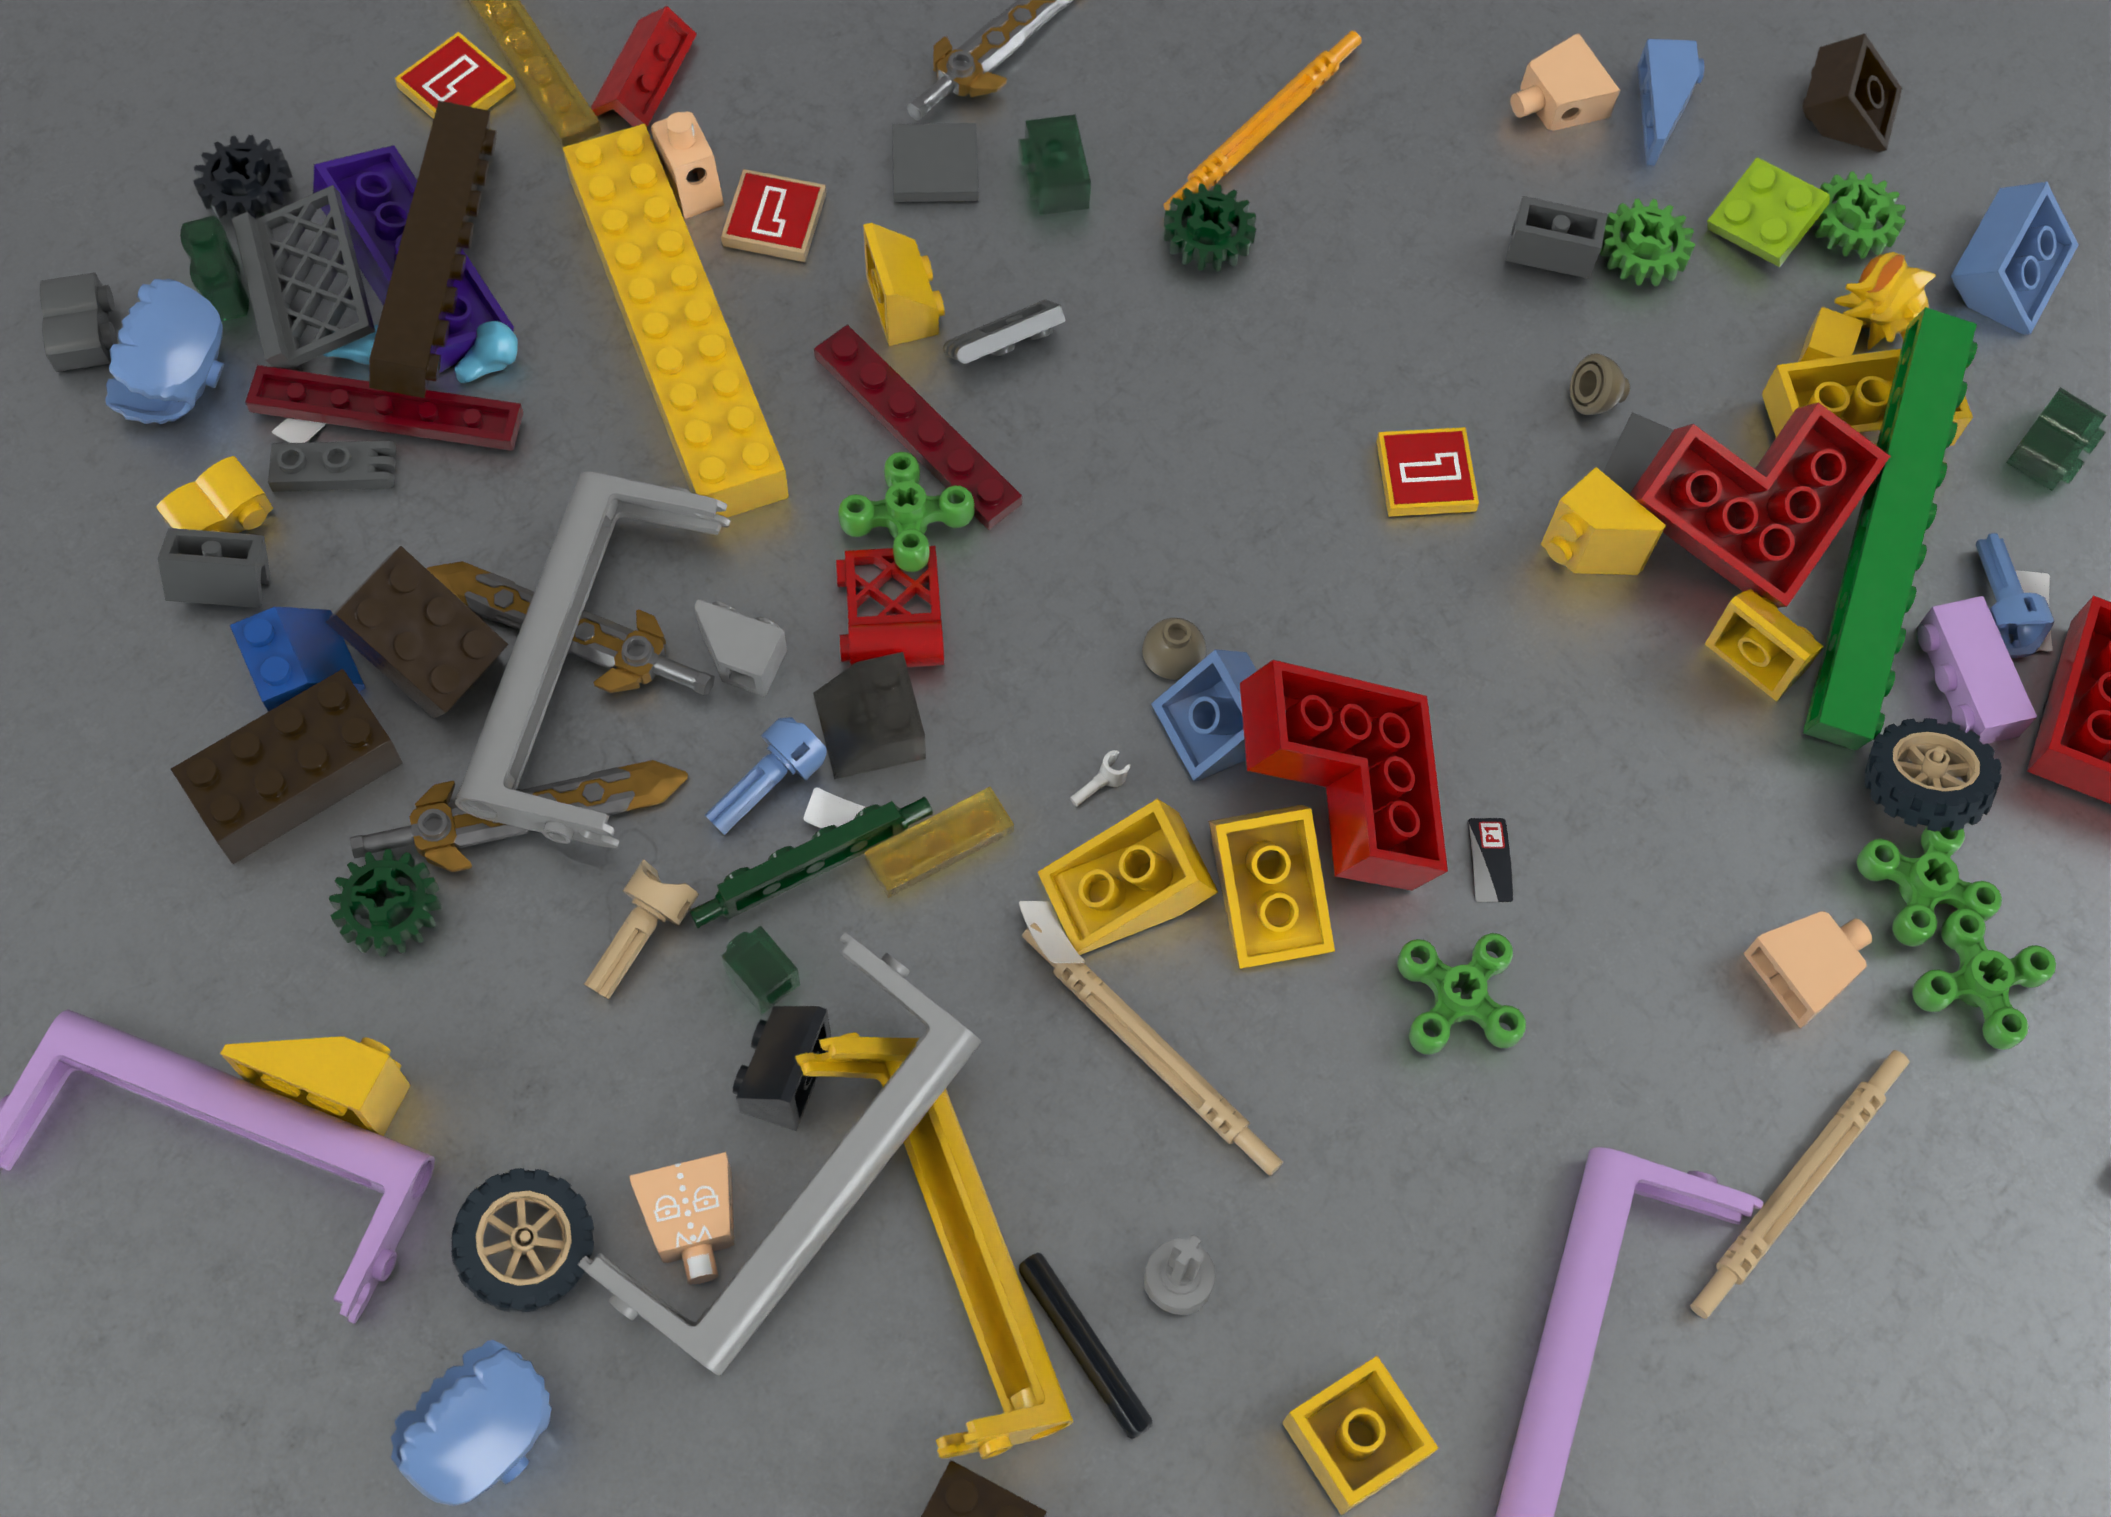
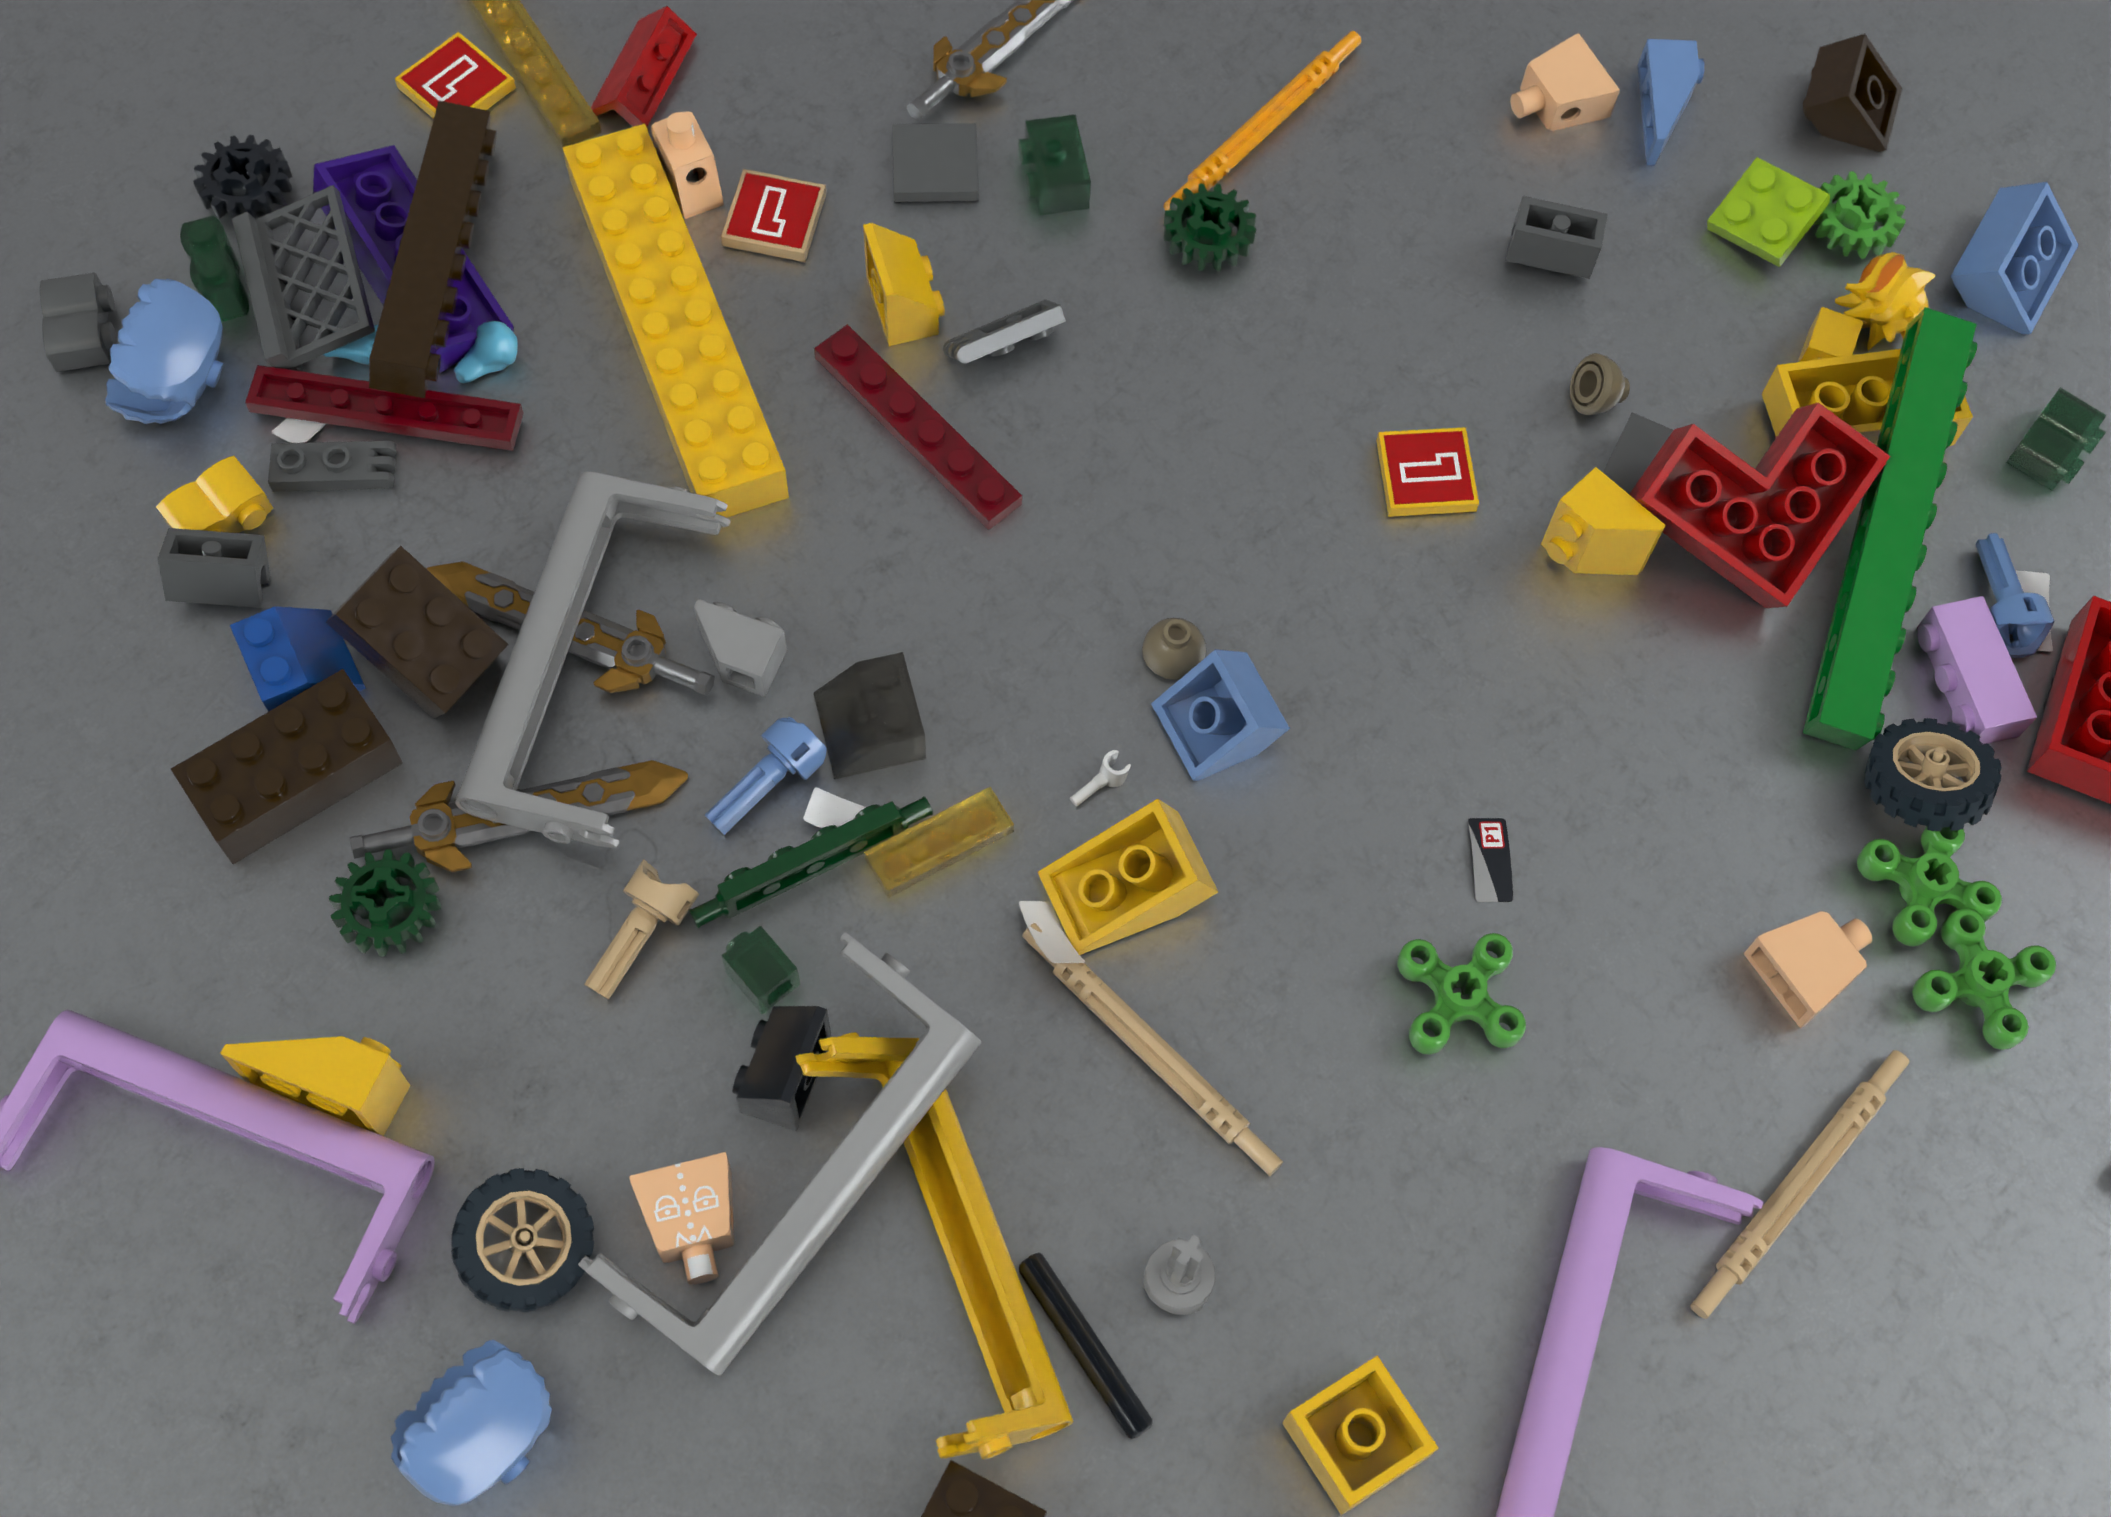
red piece [836,545,944,671] -> none
bright green gear [838,452,975,572] -> none
yellow slope [1208,804,1335,969] -> none
red brick [1240,660,1448,891] -> none
bright green gear [1600,198,1695,286] -> none
yellow slope [1705,588,1824,702] -> none

